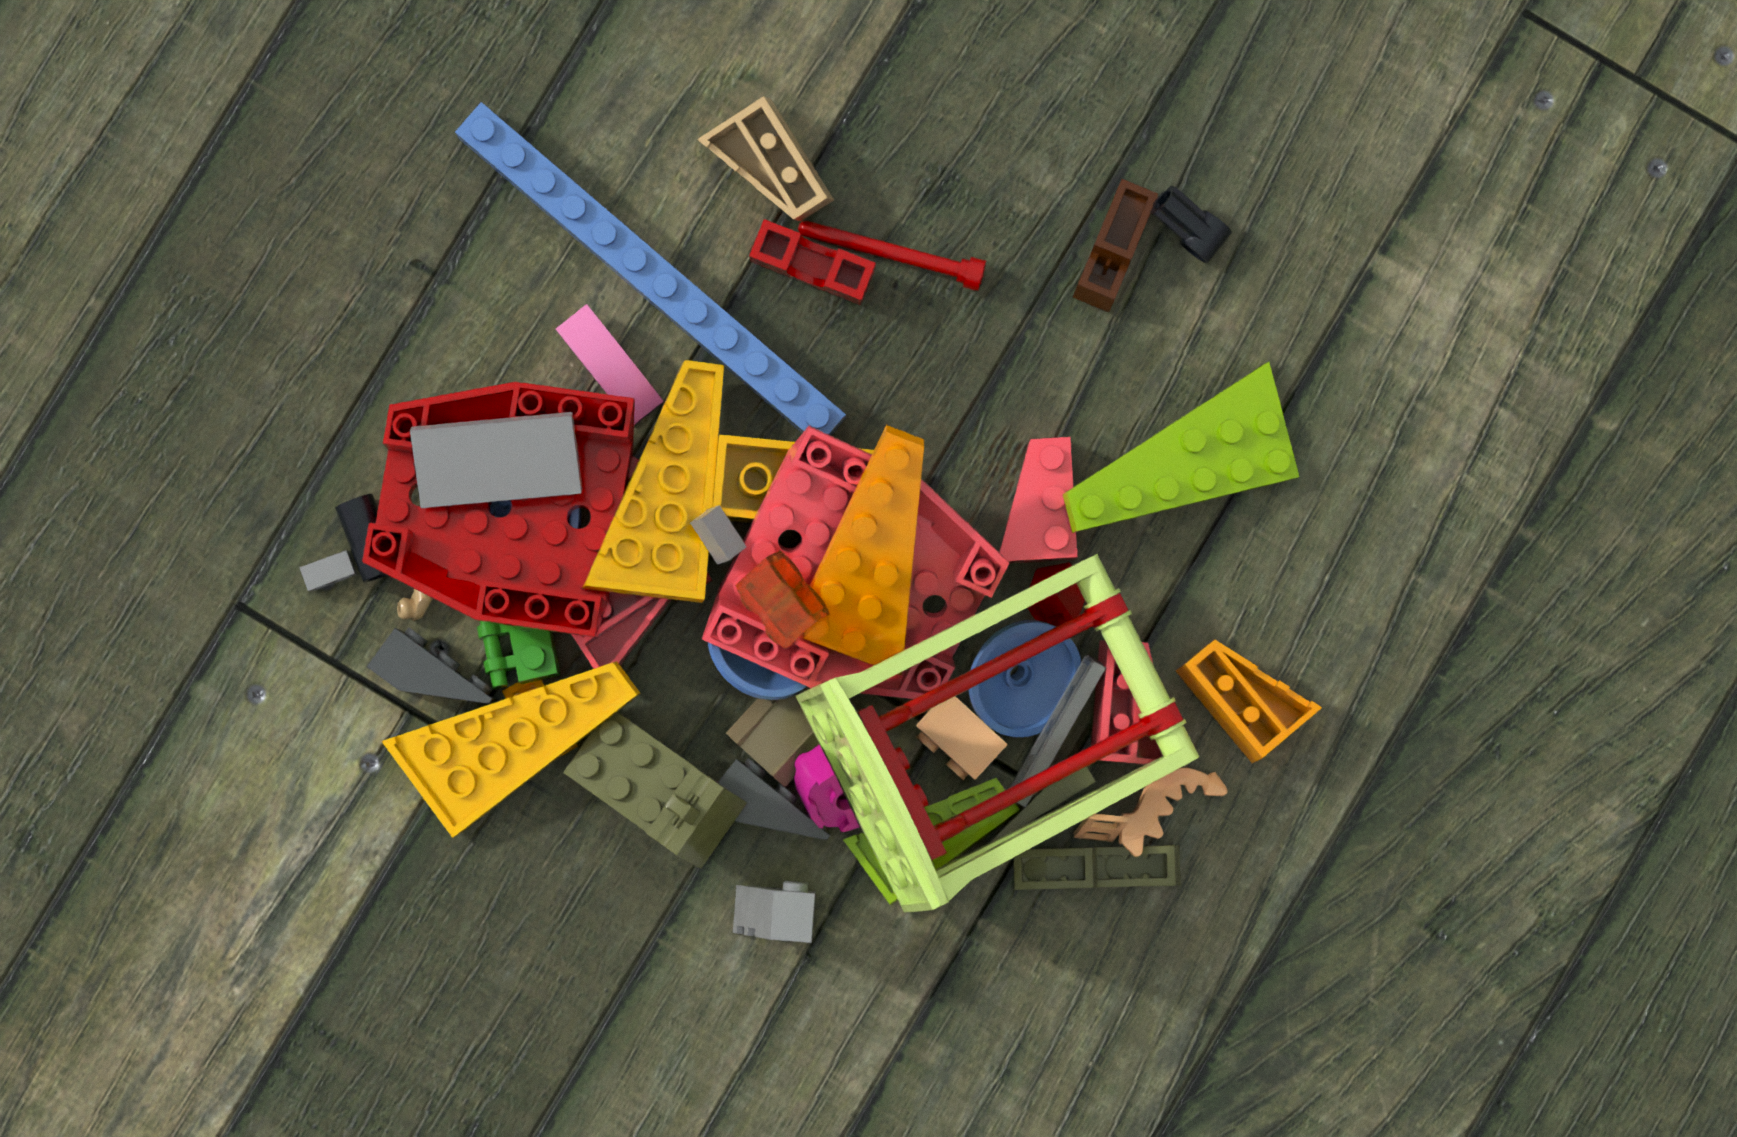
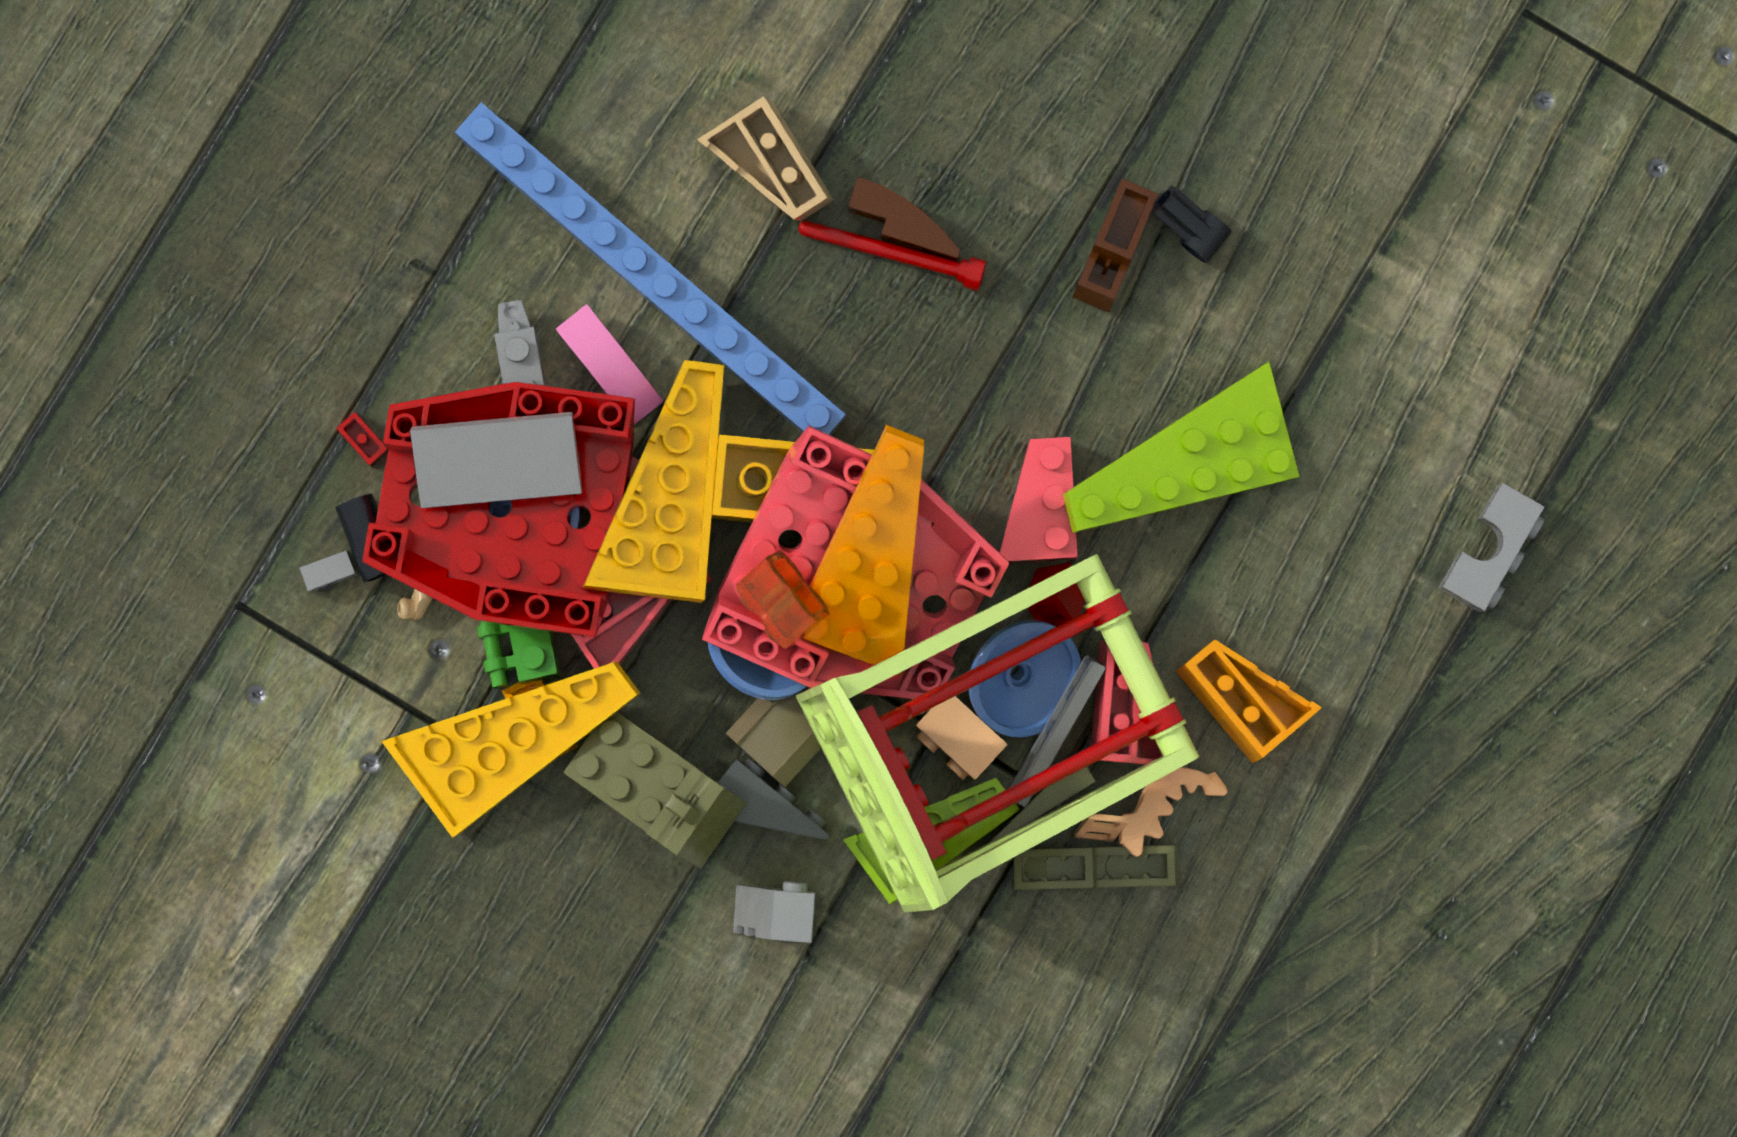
dark grey slope [367,627,496,704] -> none
light grey piece [690,505,746,565] -> none
red arch [749,219,876,305] -> none
dark pink cylinder [794,745,860,832] -> none
none -> red piece [336,412,388,467]
none -> light grey hinge [494,300,547,386]
none -> reddish brown slope [848,177,960,261]
none -> light grey arch [1438,483,1545,612]

